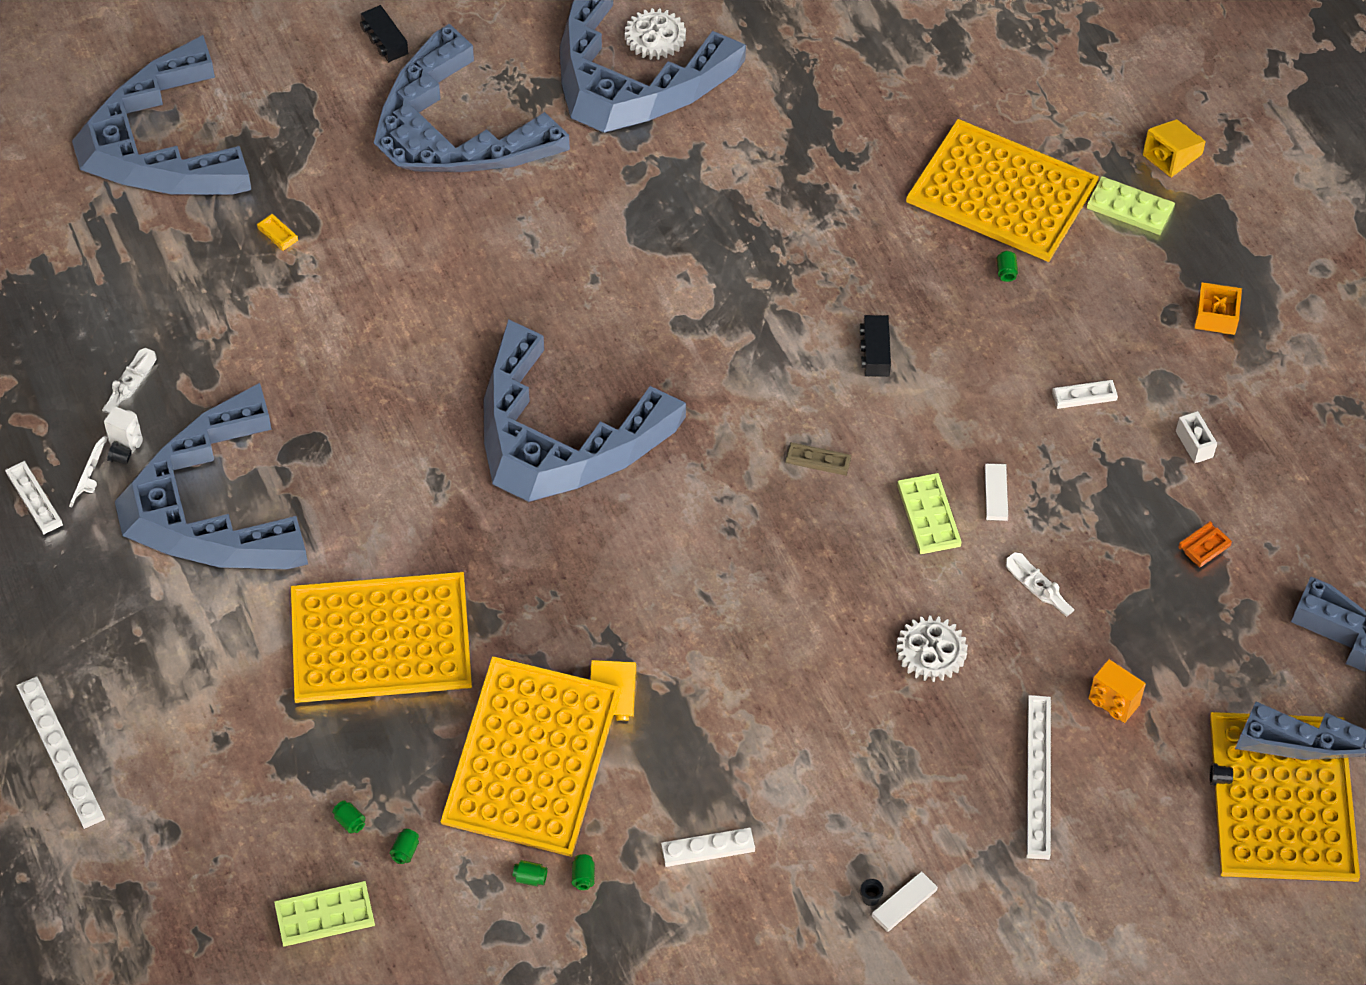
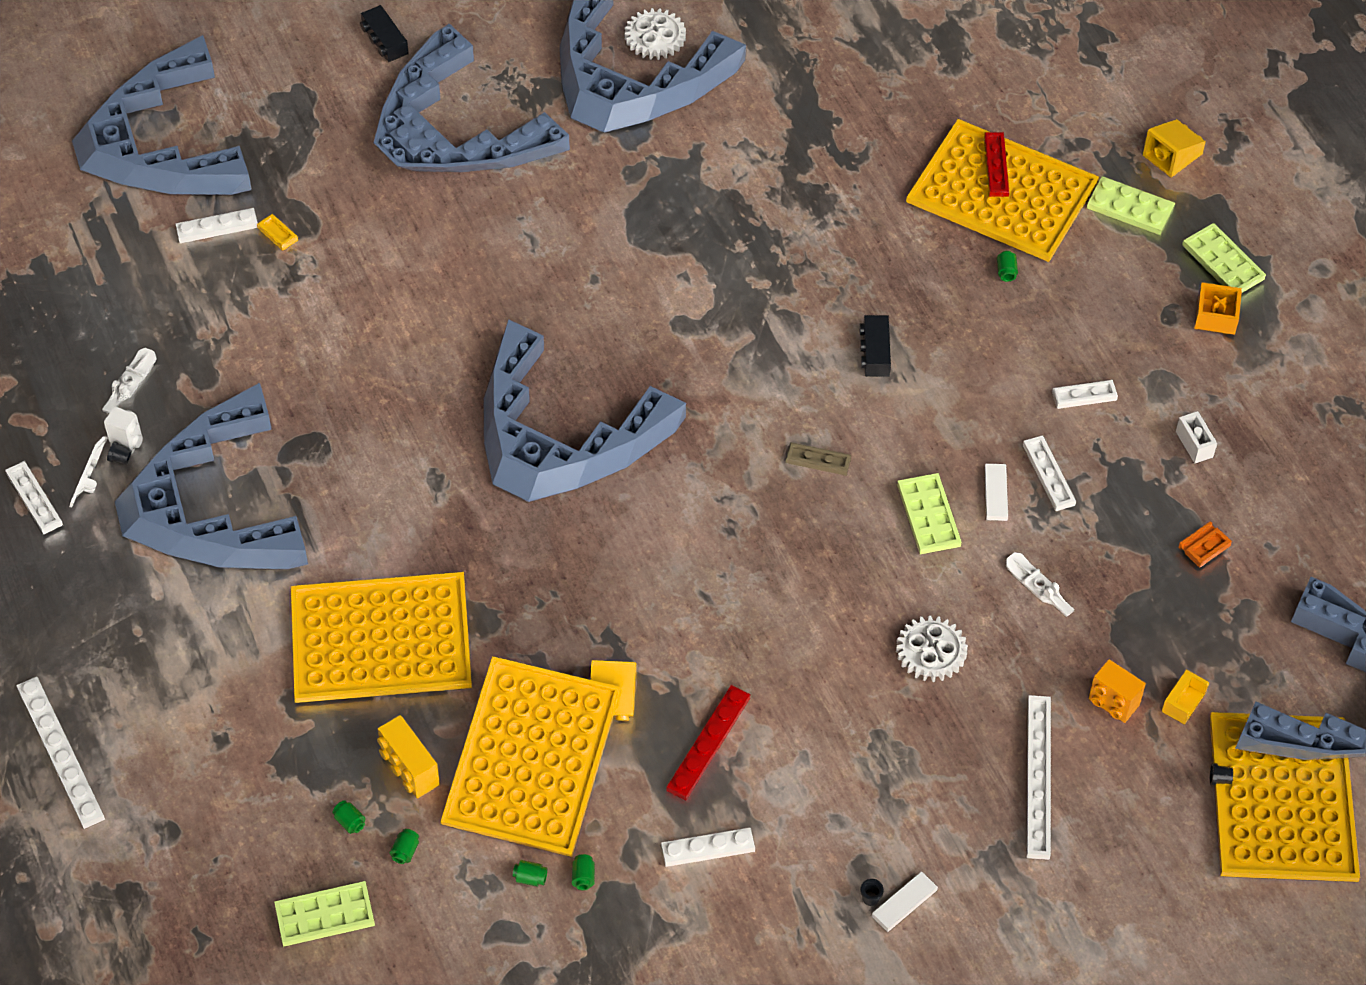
none -> white plate [176,208,258,243]
none -> yellow brick [377,715,440,799]
none -> red plate [666,685,751,801]
none -> red tile [984,132,1009,197]
none -> white plate [1023,435,1076,511]
none -> yellow panel [1162,669,1209,725]
none -> yellowish green plate [1182,223,1266,292]

